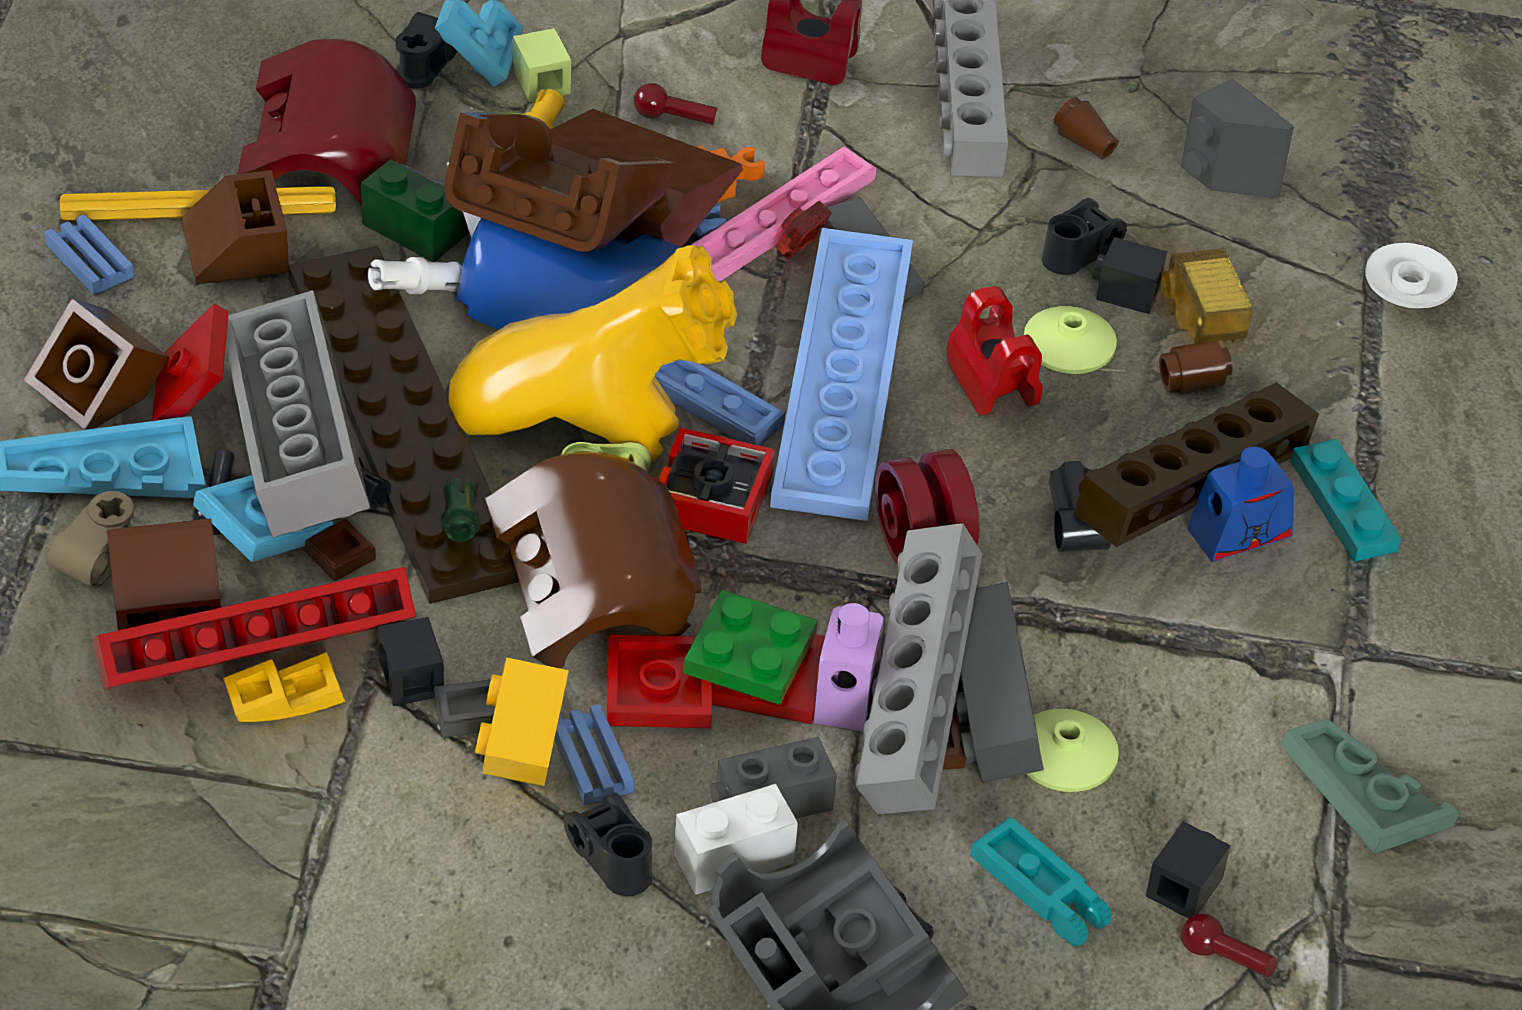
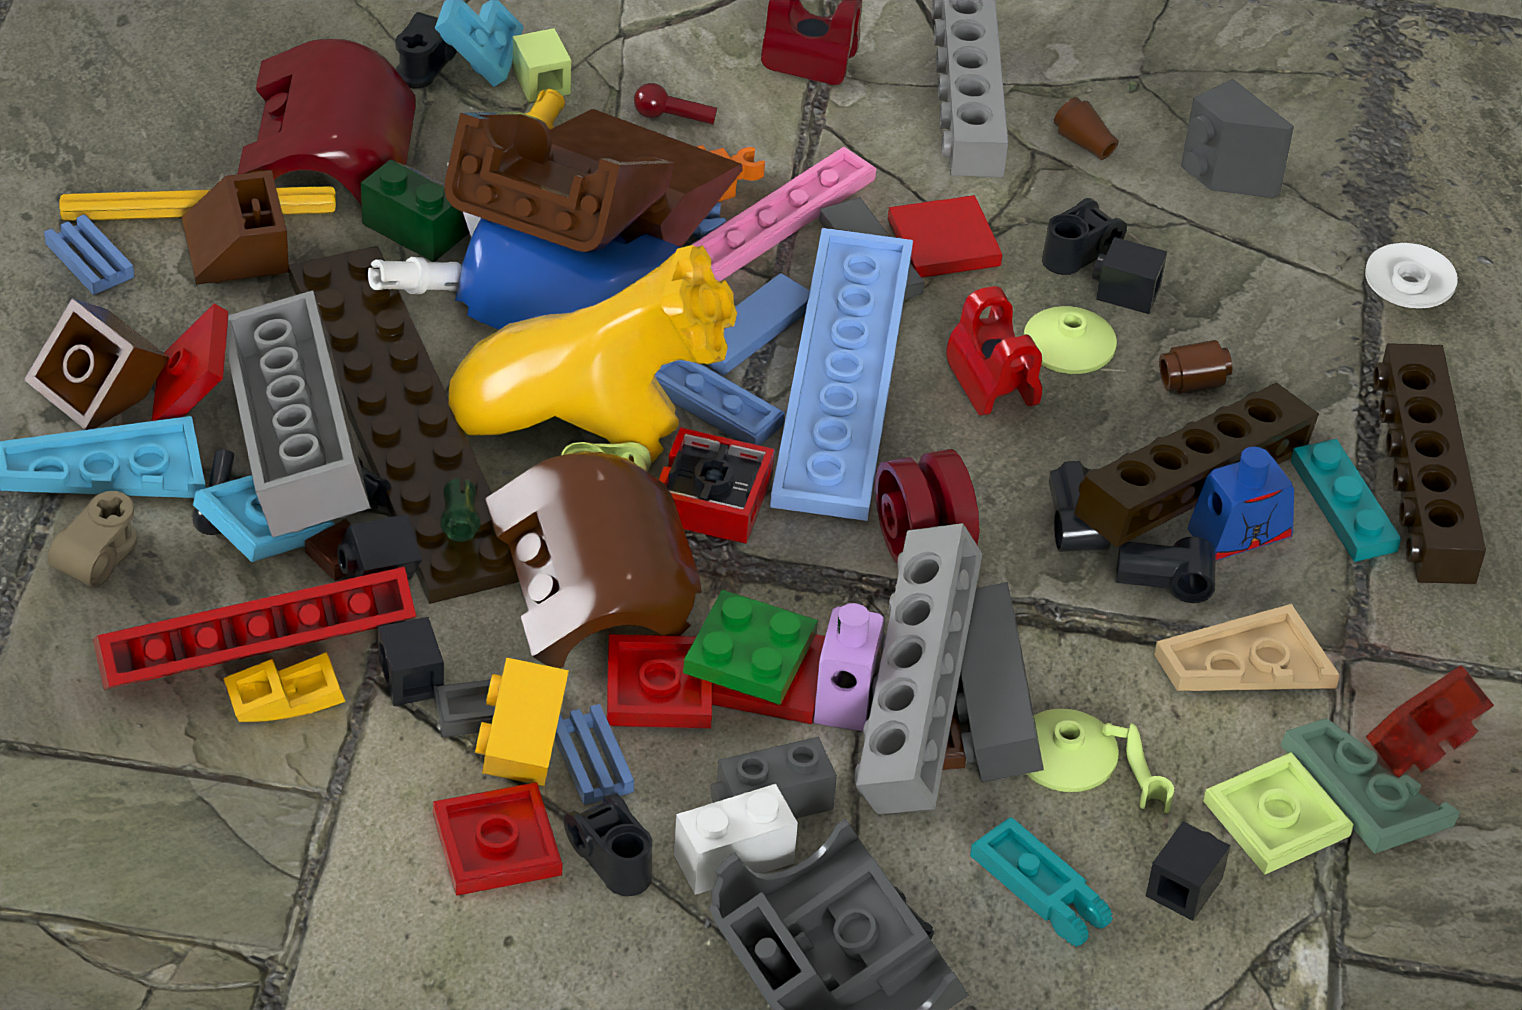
reddish brown slope [107,518,221,630] -> none
clear red plate [775,200,832,259] -> none
clear yellow brick [1162,248,1252,343] -> none
dark red bar [1181,914,1277,977] -> none
none -> black brick [337,514,422,580]
none -> red tile [433,782,563,896]
none -> medium blue tile [706,273,810,376]
none -> red tile [888,195,1002,278]
none -> yellowish green piece [1102,723,1174,813]
none -> black piece [1116,536,1216,603]
none -> tan wing [1154,604,1340,691]
none -> yellowish green plate [1203,752,1354,875]
none -> clear red brick [1366,665,1494,778]
none -> dark brown brick [1373,343,1486,584]

